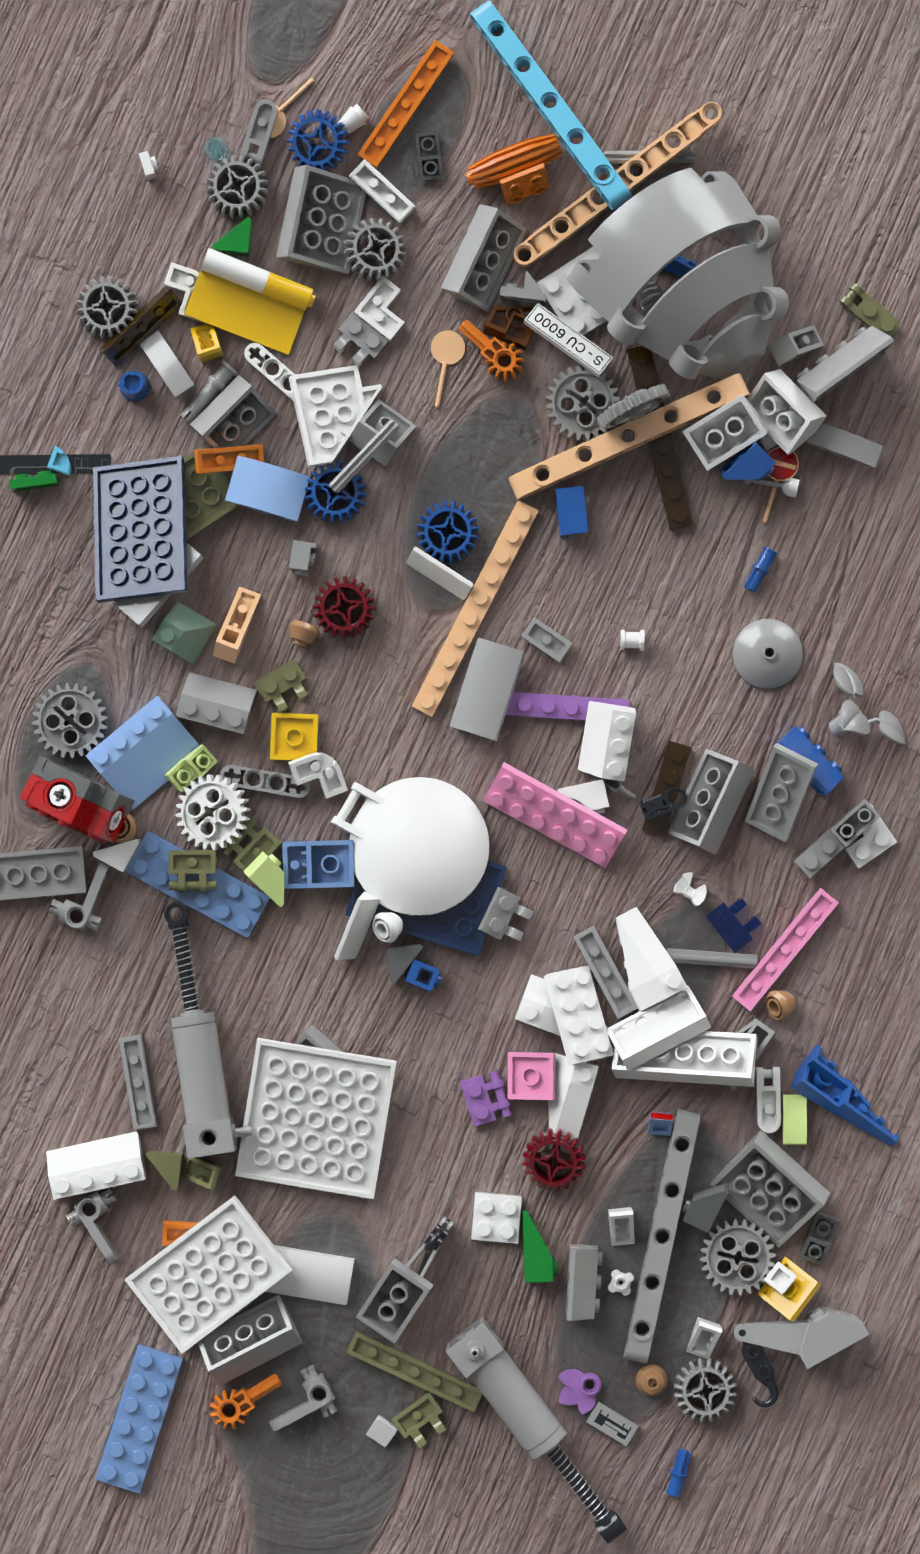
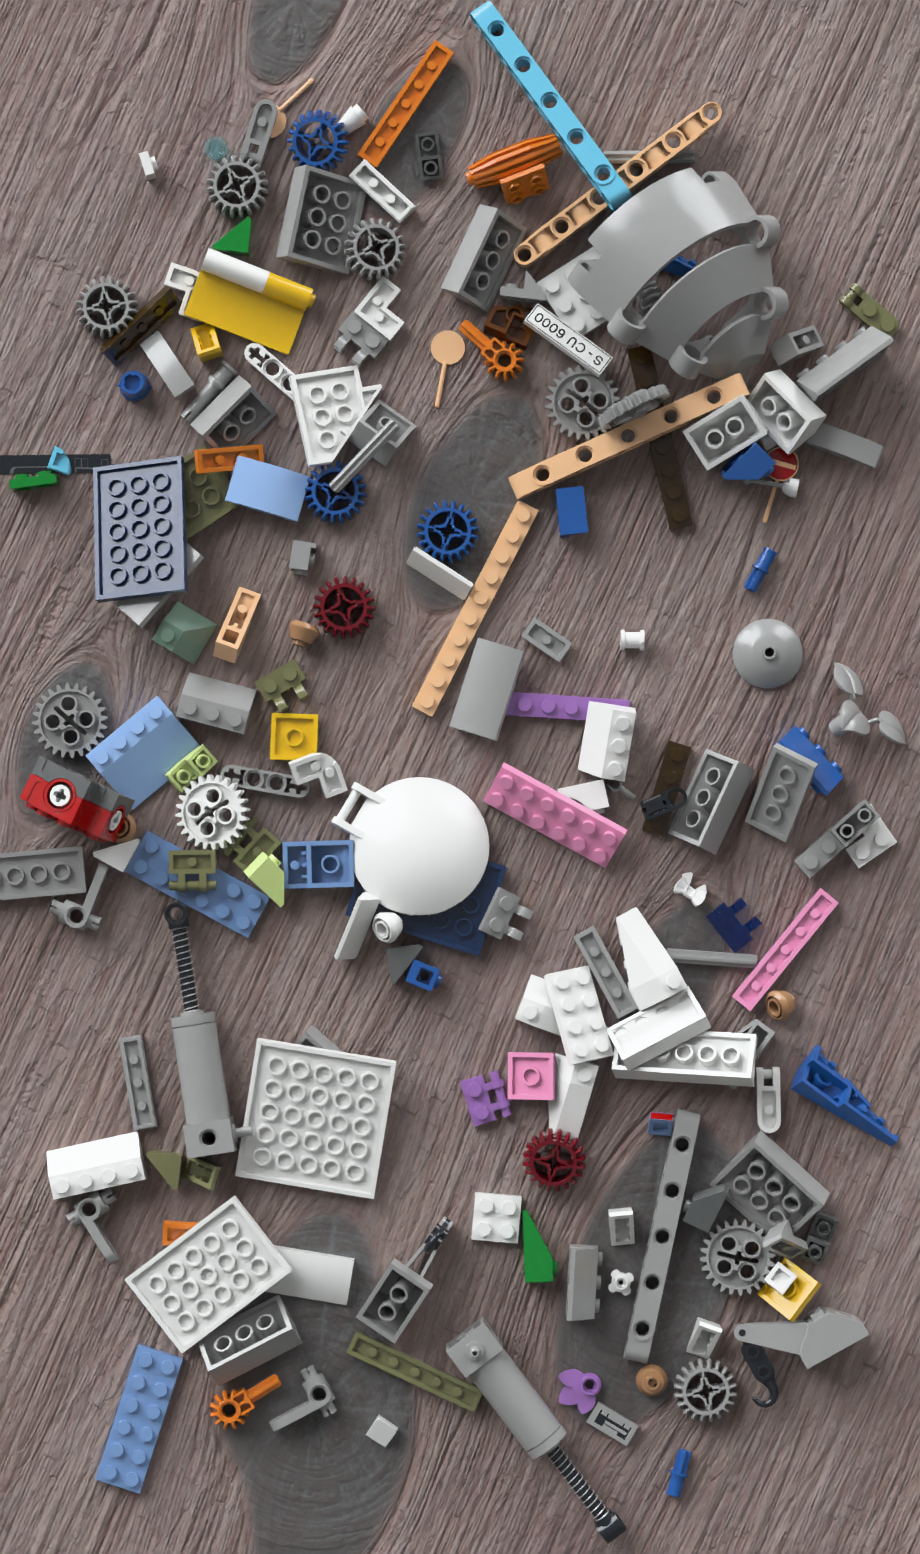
olive plate [391,1392,447,1449] -> none
yellowish green slope [782,1095,807,1145] -> none
none -> light grey slope [762,1220,809,1260]

